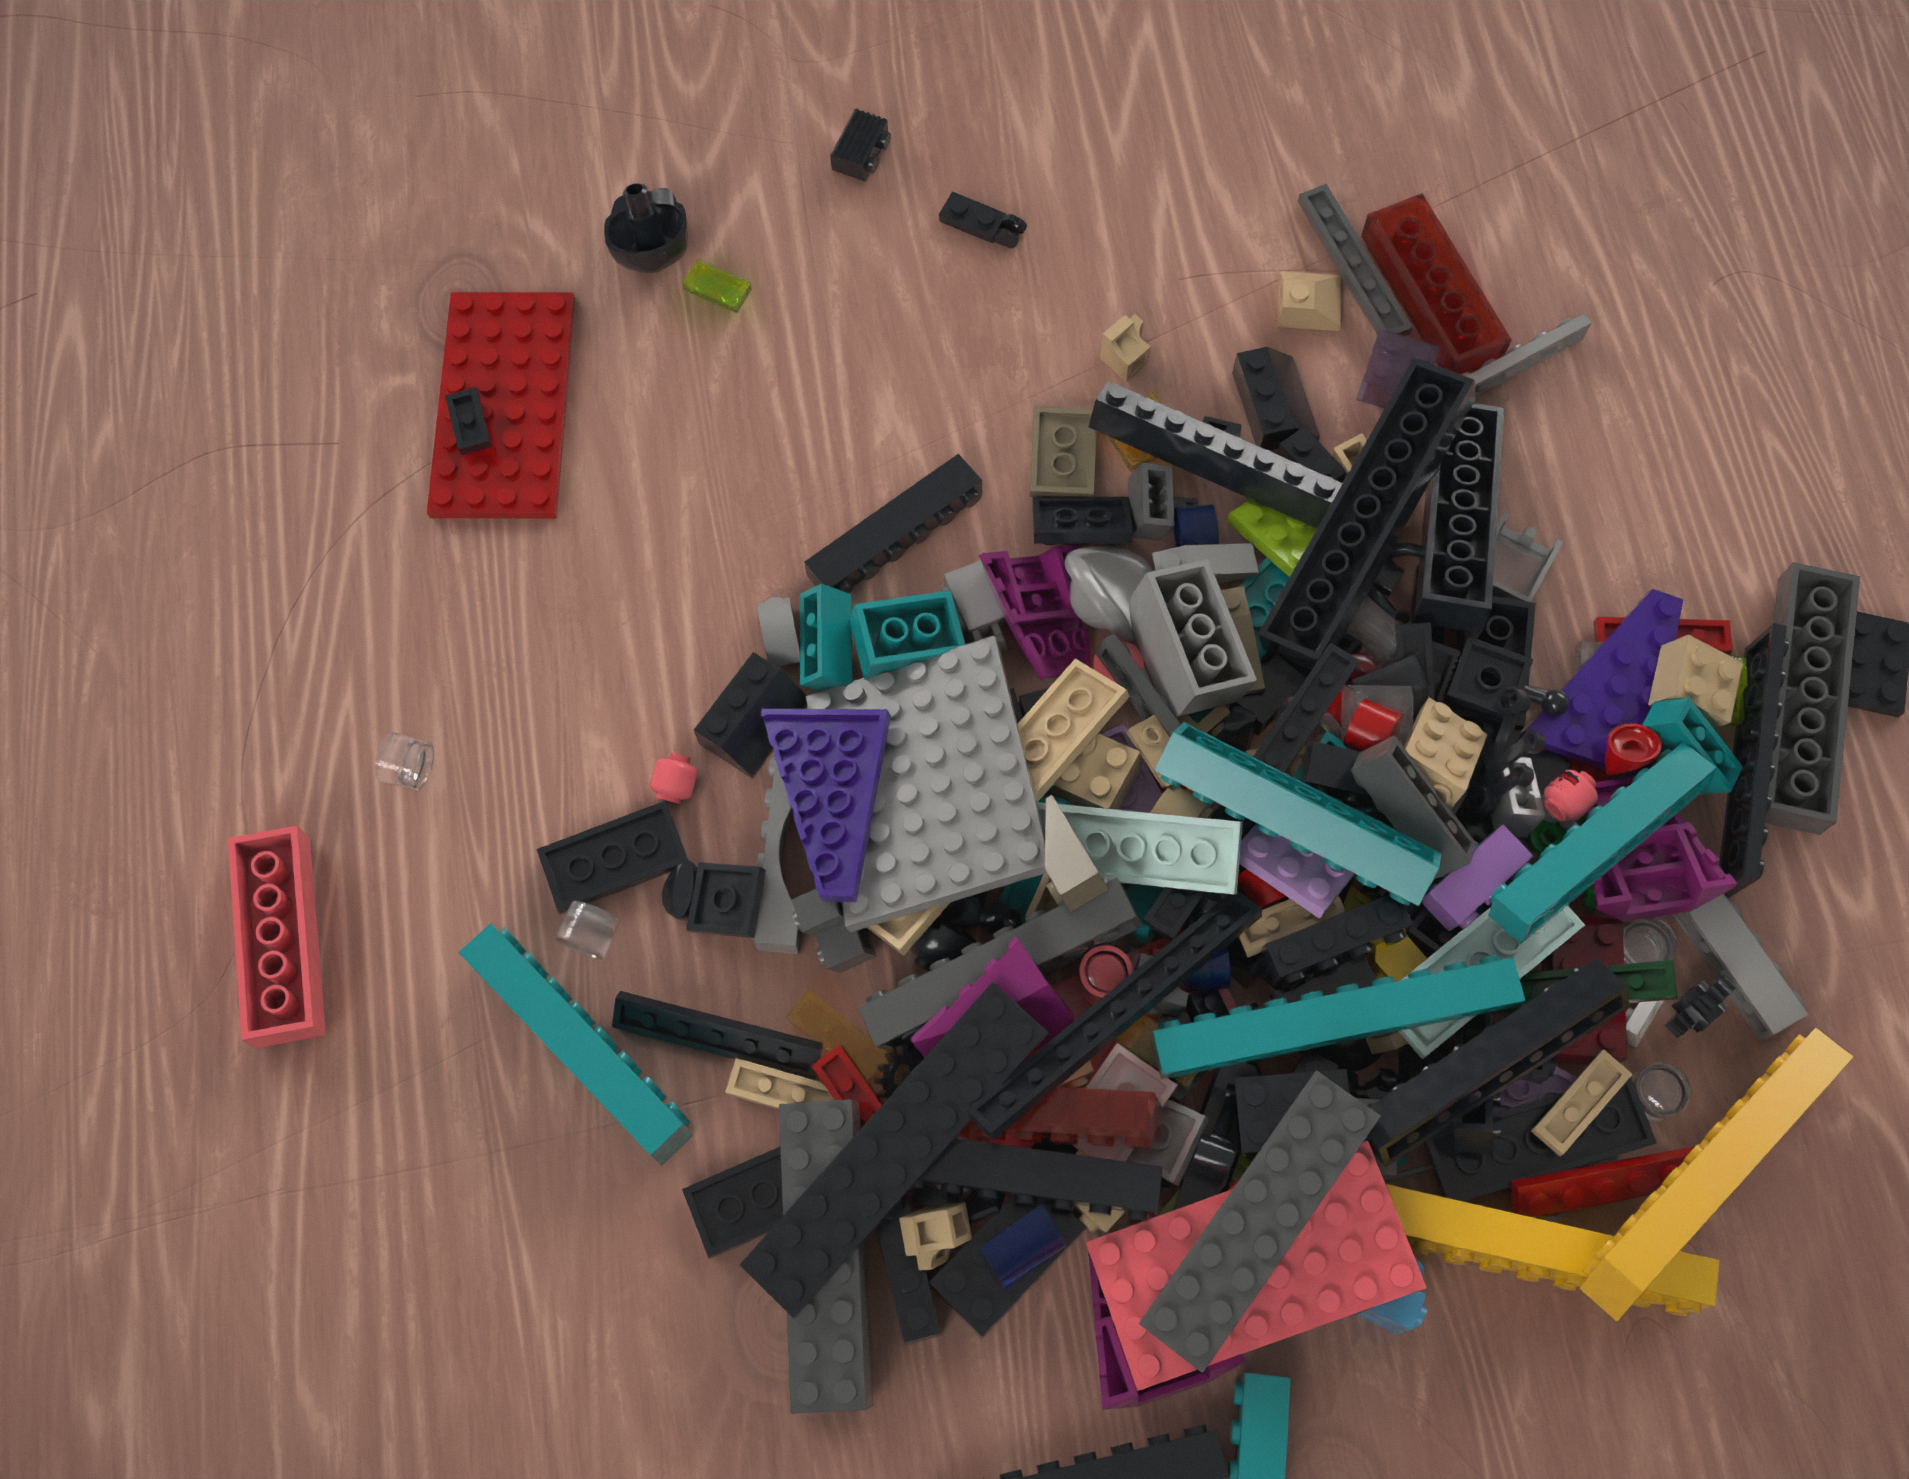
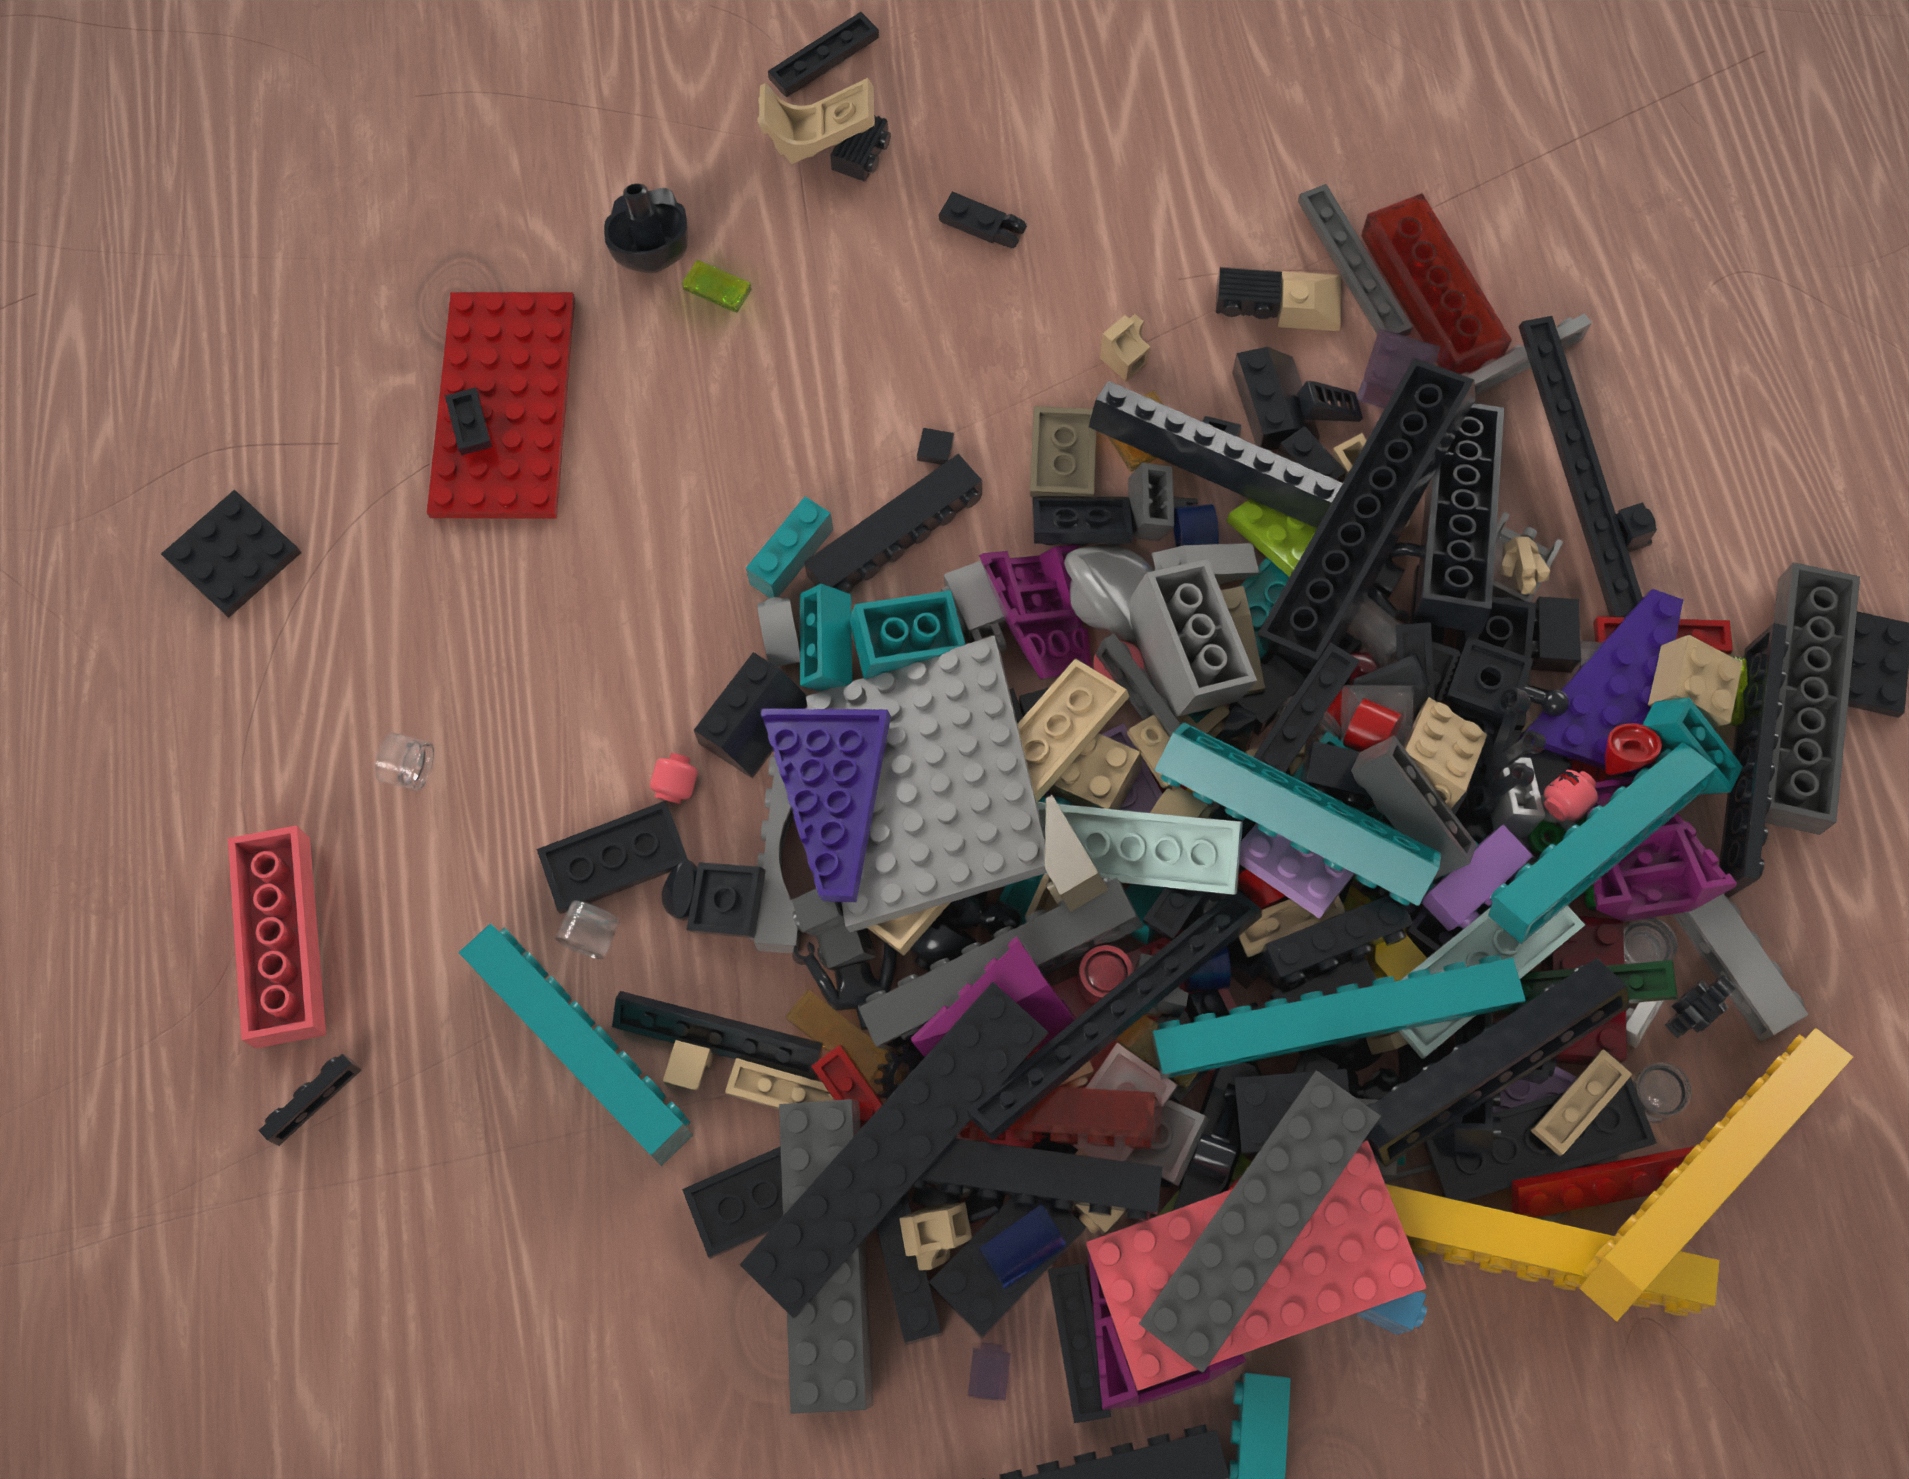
none -> black plate [161,490,301,618]
none -> black plate [258,1053,361,1146]
none -> tan panel [663,1040,714,1091]
none -> teal brick [746,496,833,598]
none -> tan bracket [757,78,875,164]
none -> black plate [768,12,879,97]
none -> black piece [792,938,897,1030]
none -> black tile [917,428,954,465]
none -> clear purple brick [968,1342,1011,1402]
none -> black plate [1048,1263,1111,1424]
none -> black brick [1215,267,1282,319]
none -> black slope [1297,381,1363,422]
none -> tan rock [1500,537,1551,594]
none -> black plate [1518,316,1643,617]
none -> black brick [1531,596,1580,673]
none -> black brick [1616,502,1657,553]

